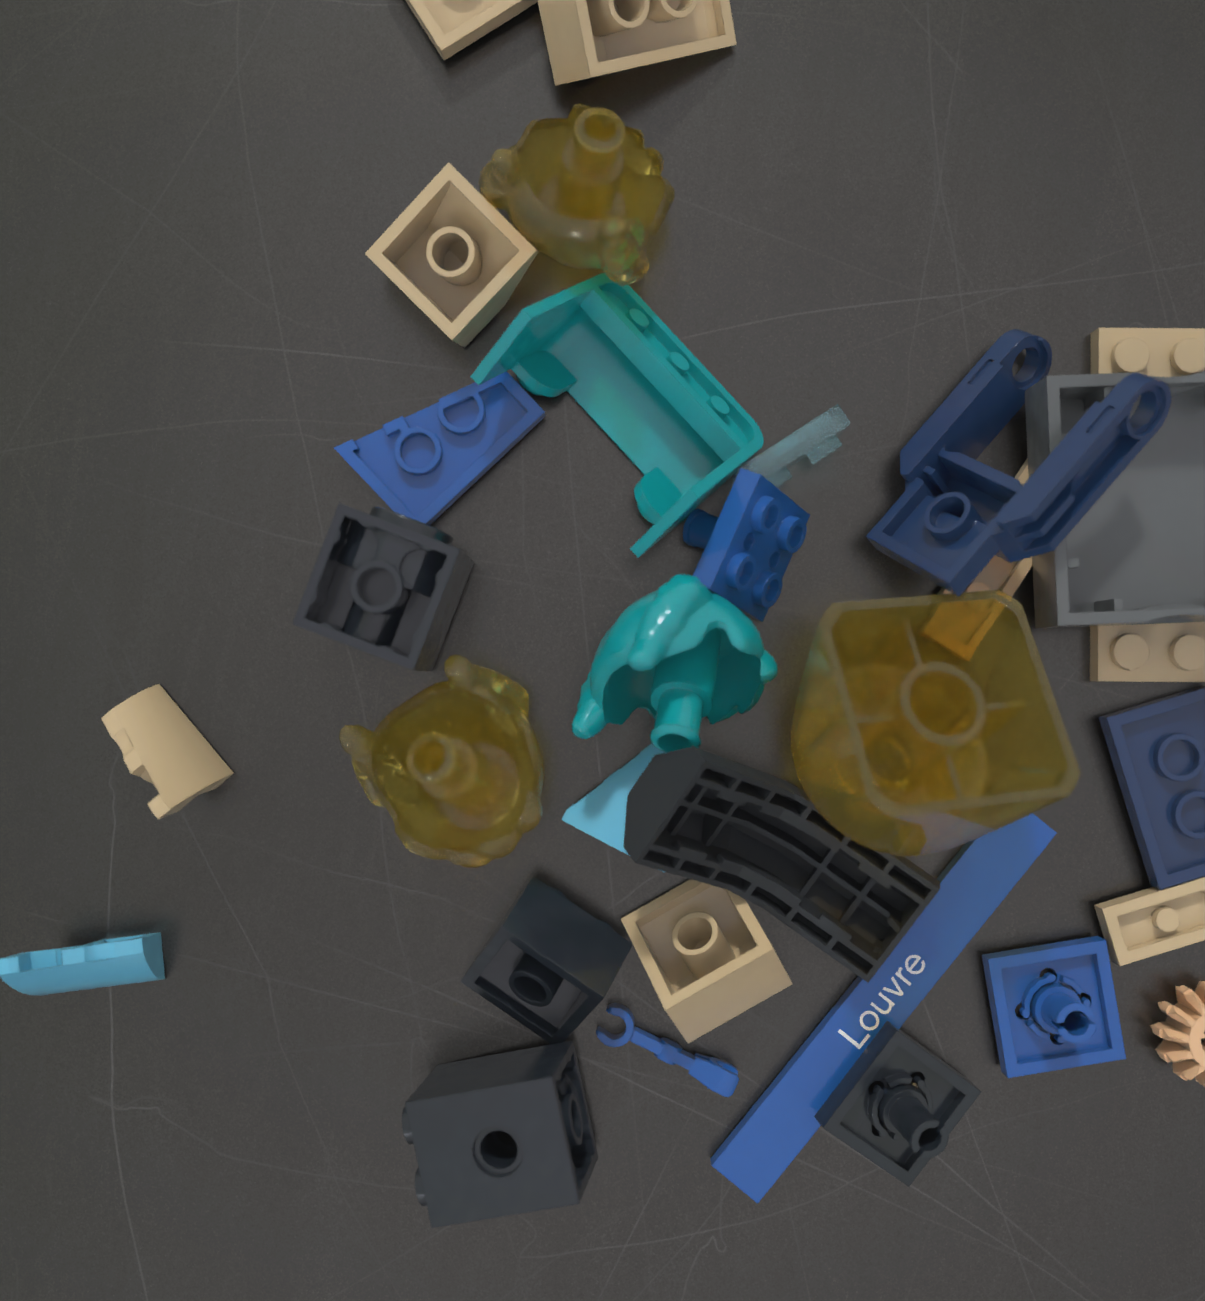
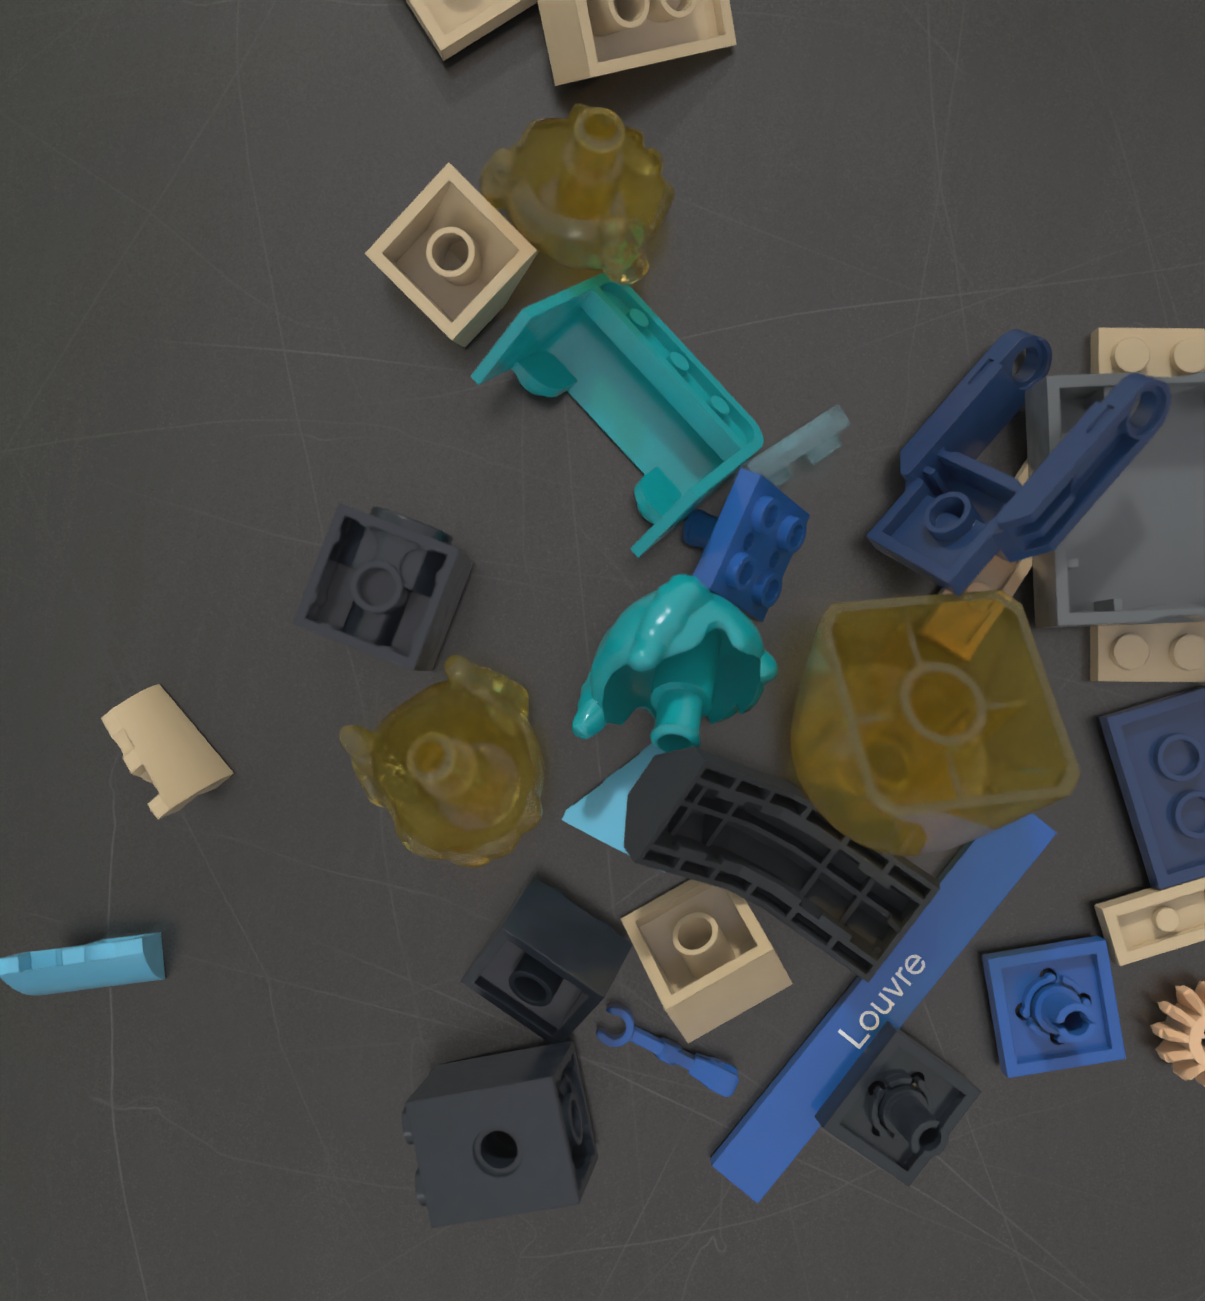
blue wing [334,371,546,526] -> none

